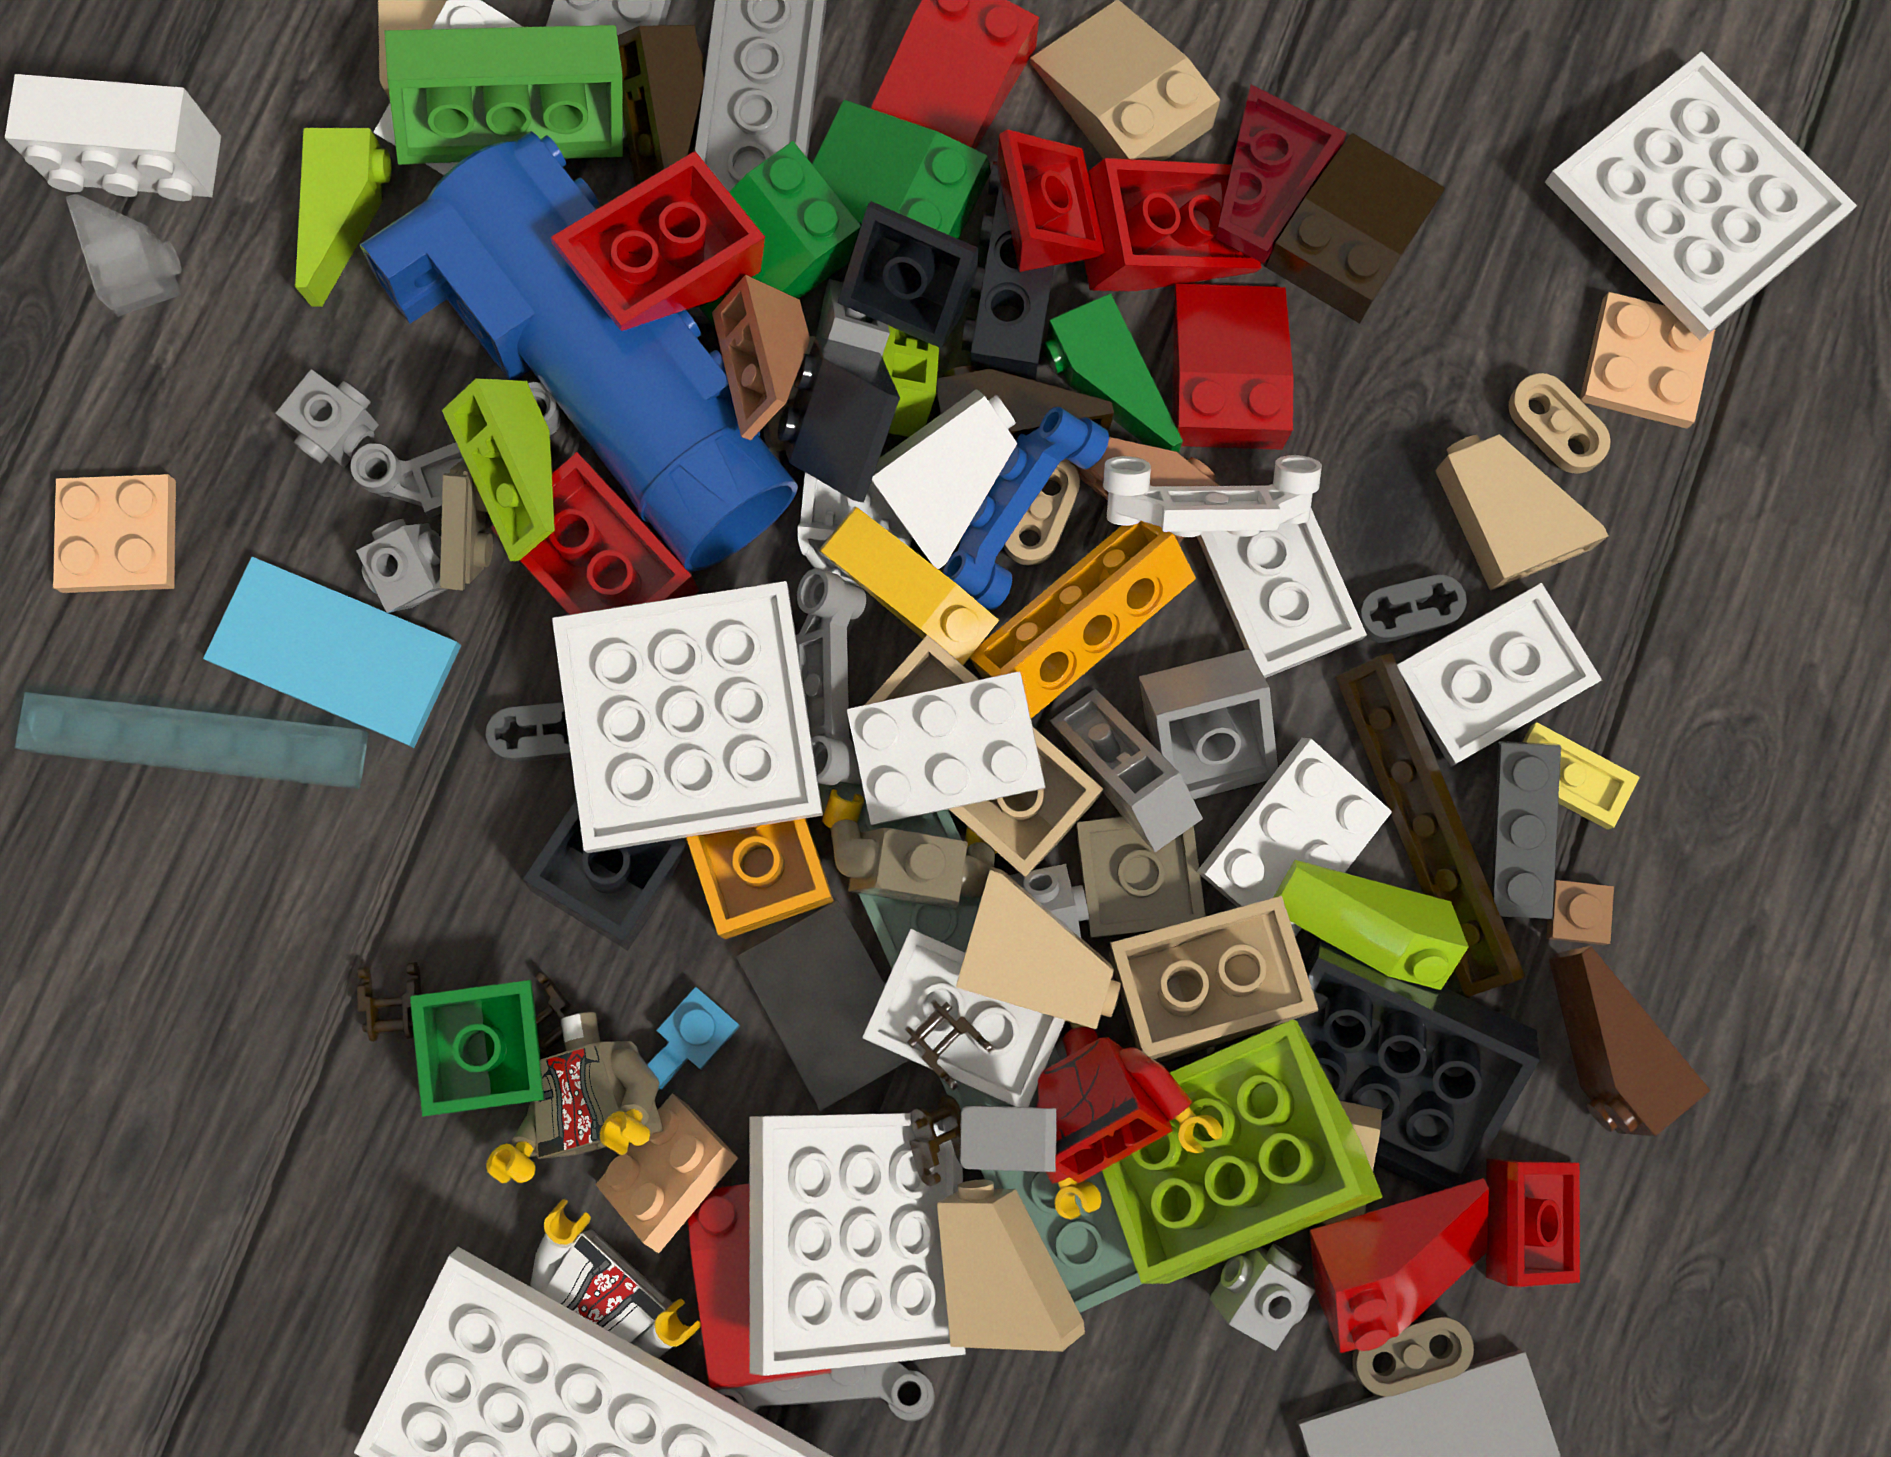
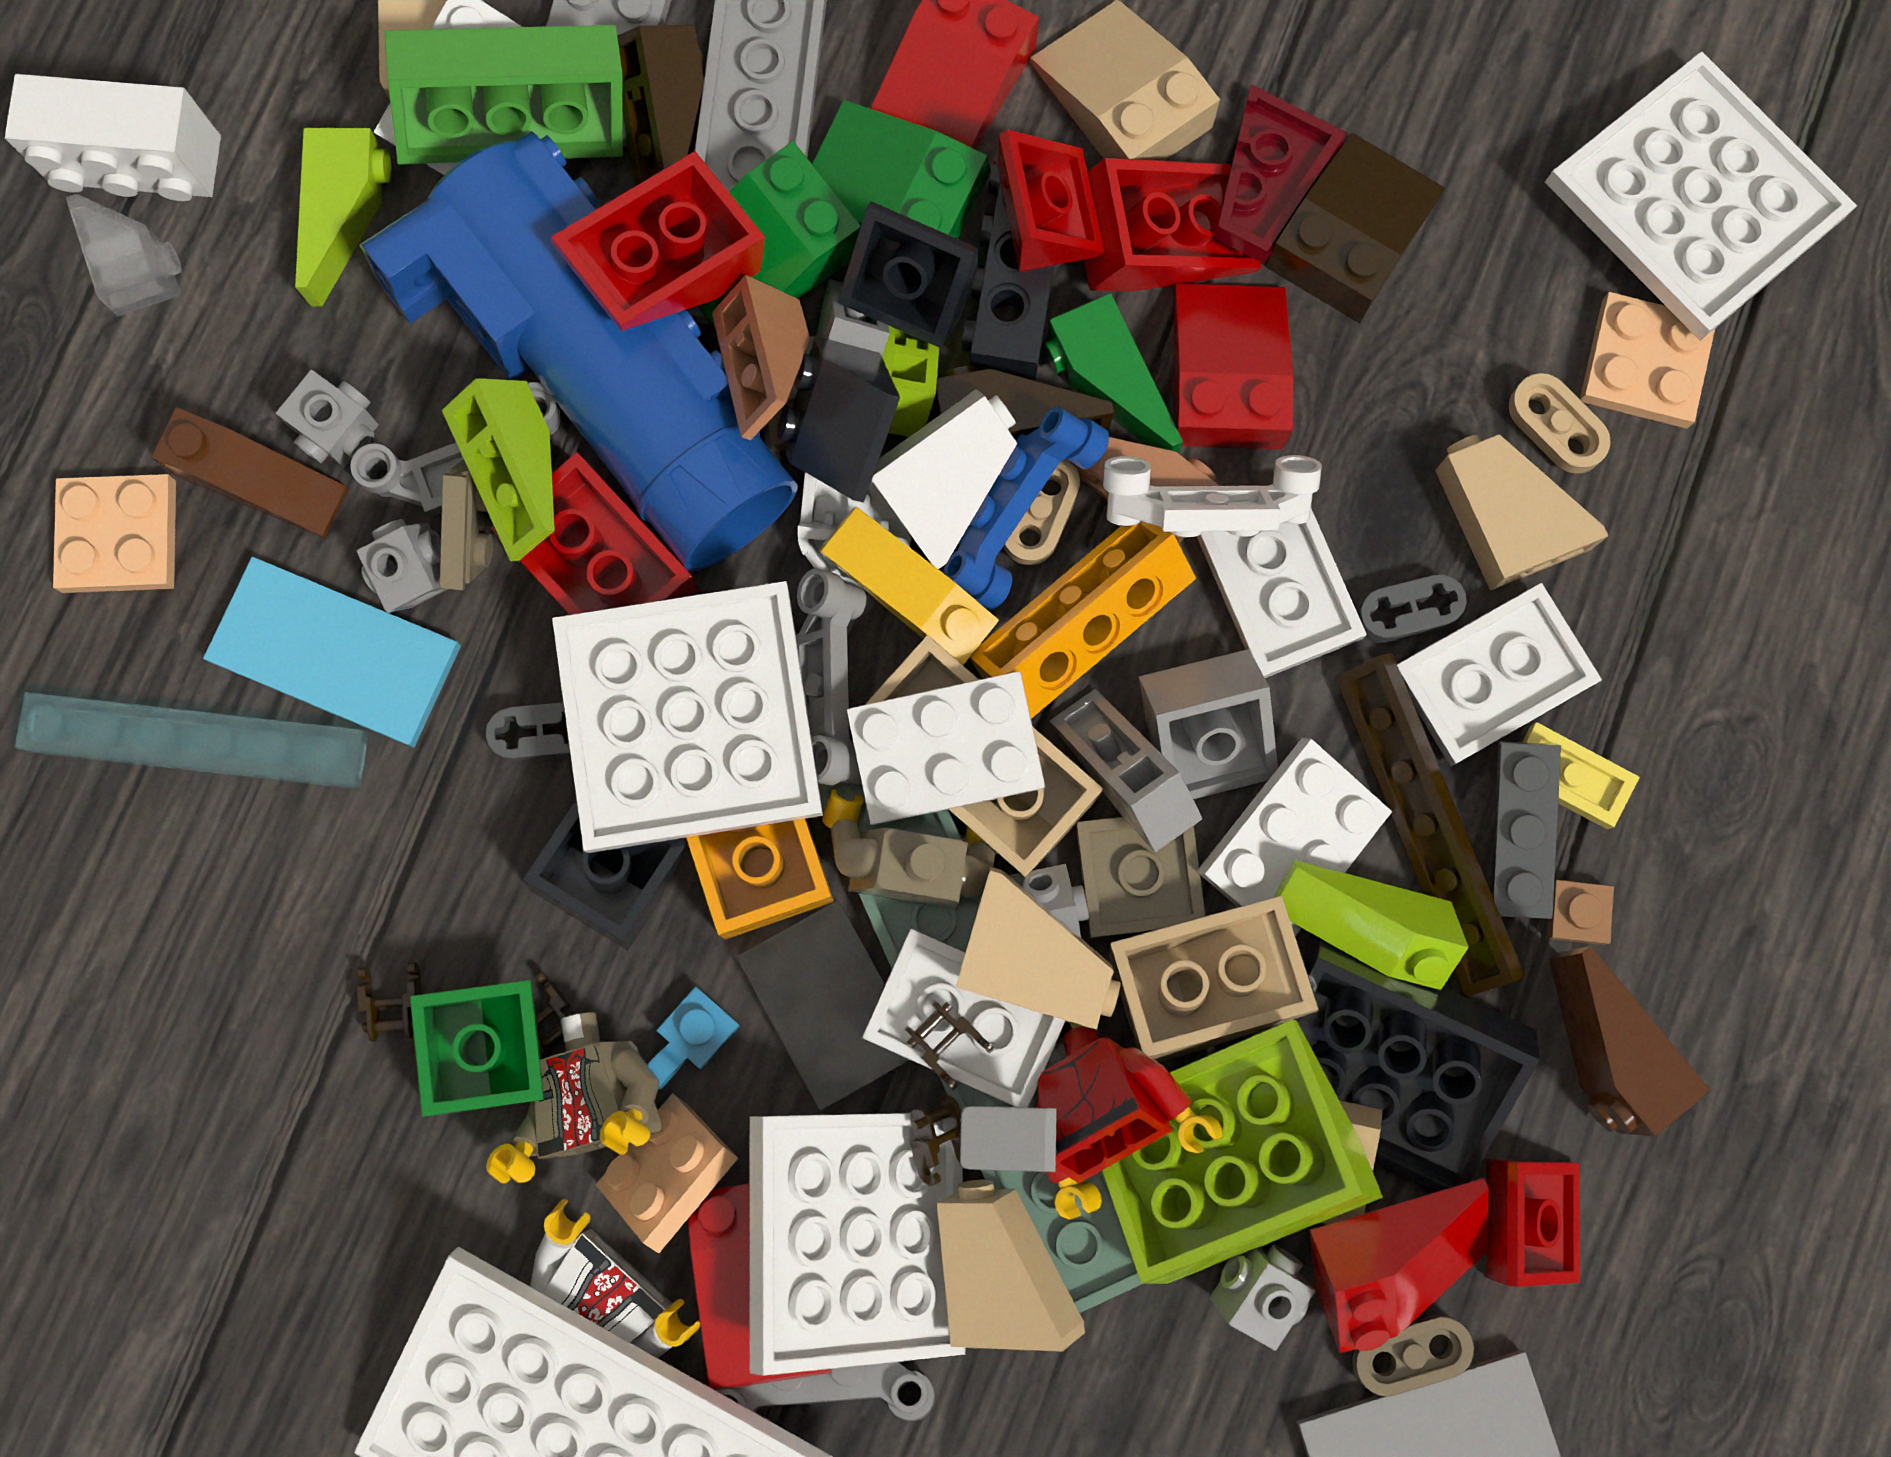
none -> reddish brown slope [151,407,349,539]

